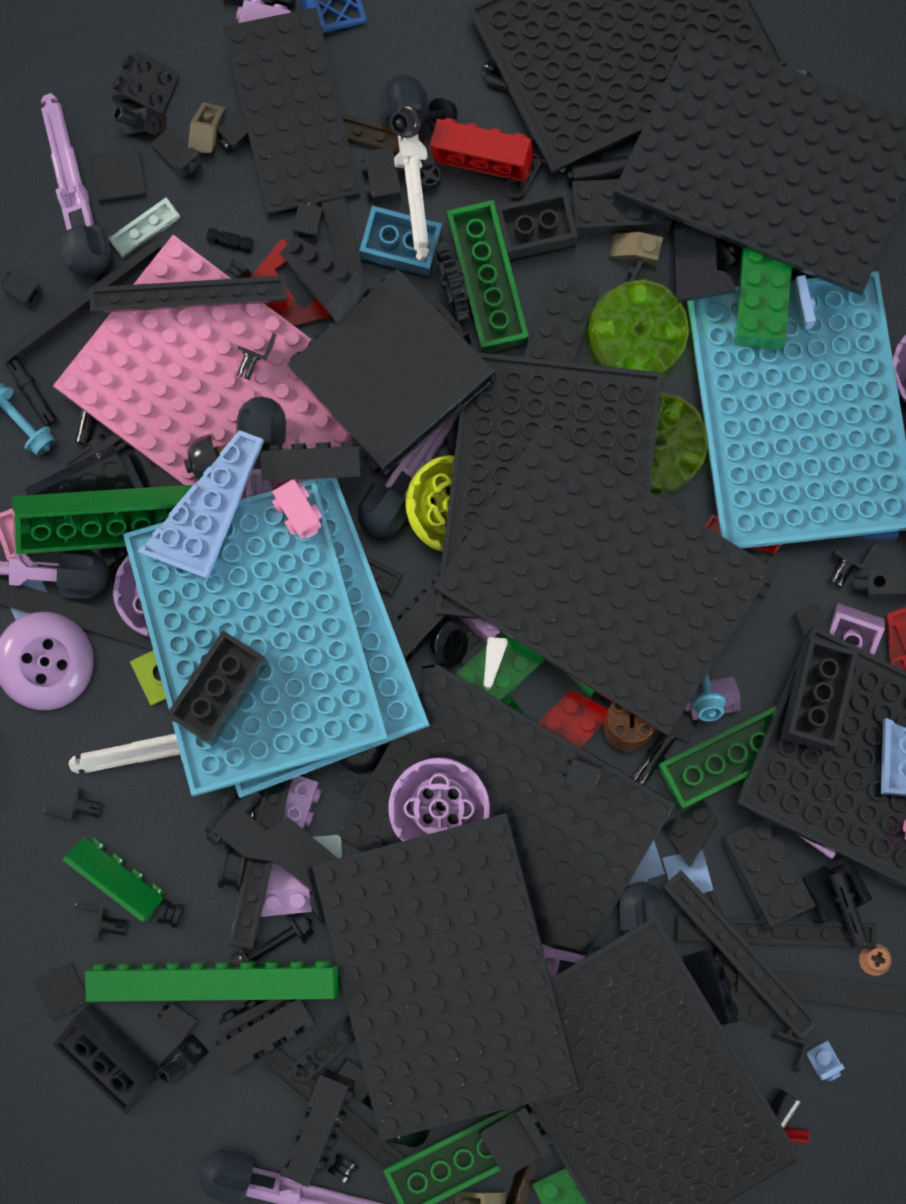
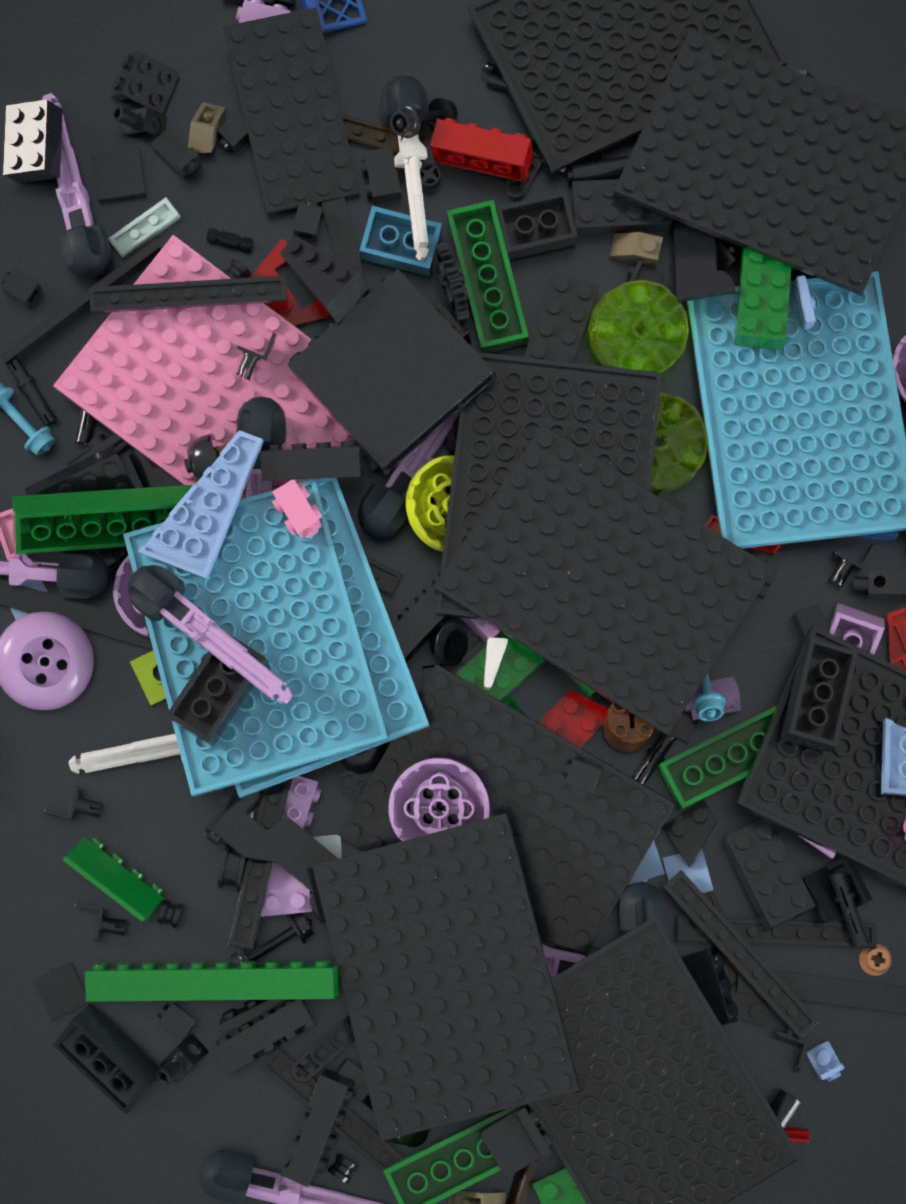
none -> brick [3,100,63,183]
none -> piece [128,565,293,704]

